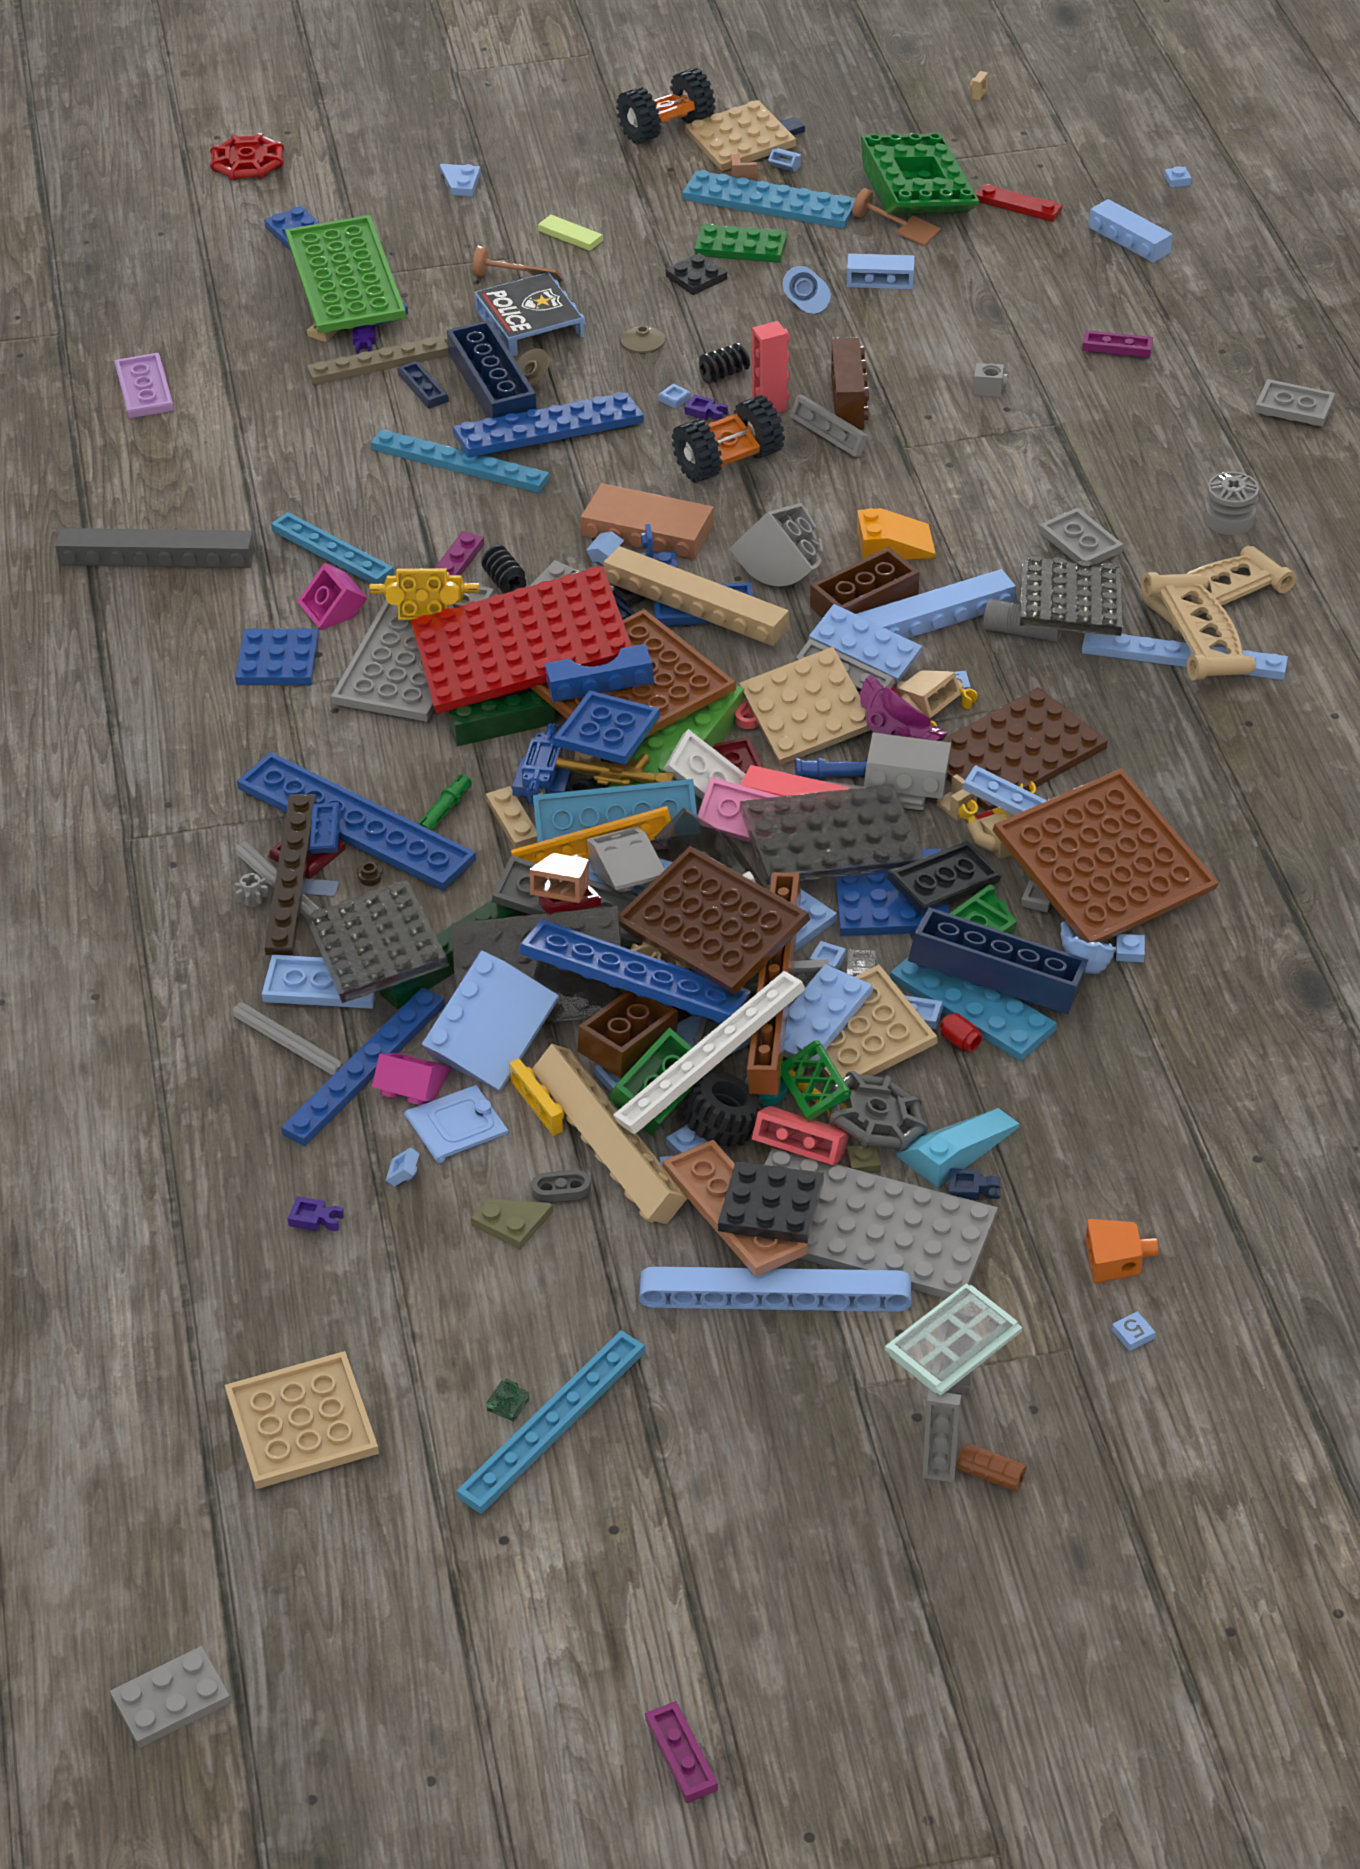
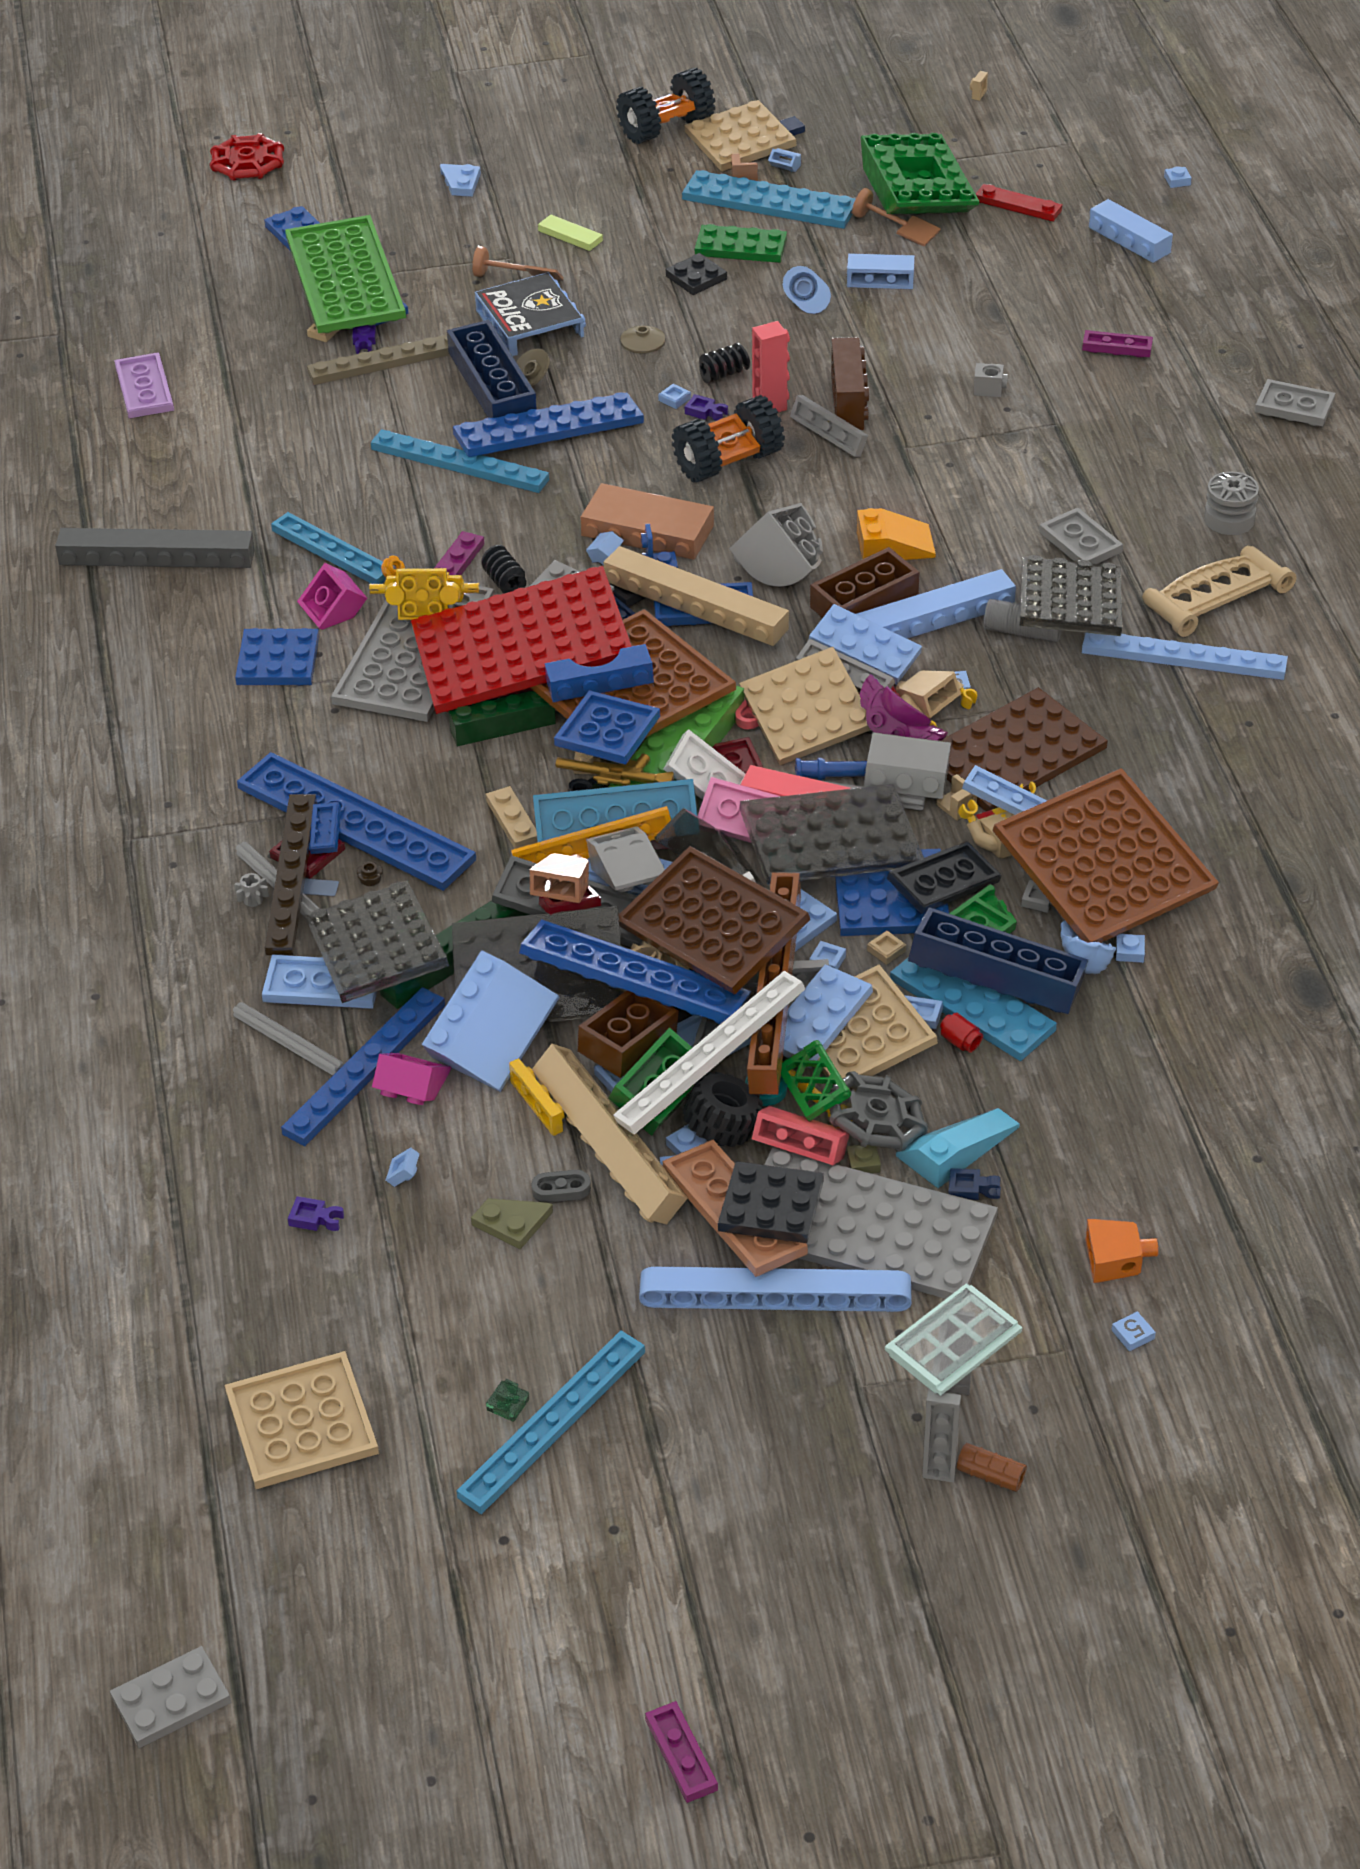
dark blue tile [397,361,449,409] -> none
light blue container [404,1085,508,1163] -> none
green pin [417,774,472,831] -> none
blue piece [512,723,573,804] -> none
clear plate [847,949,876,976] -> none
tan piece [1141,572,1256,680] -> none
none -> light orange plate [381,555,405,577]
none -> tan tile [867,931,906,965]

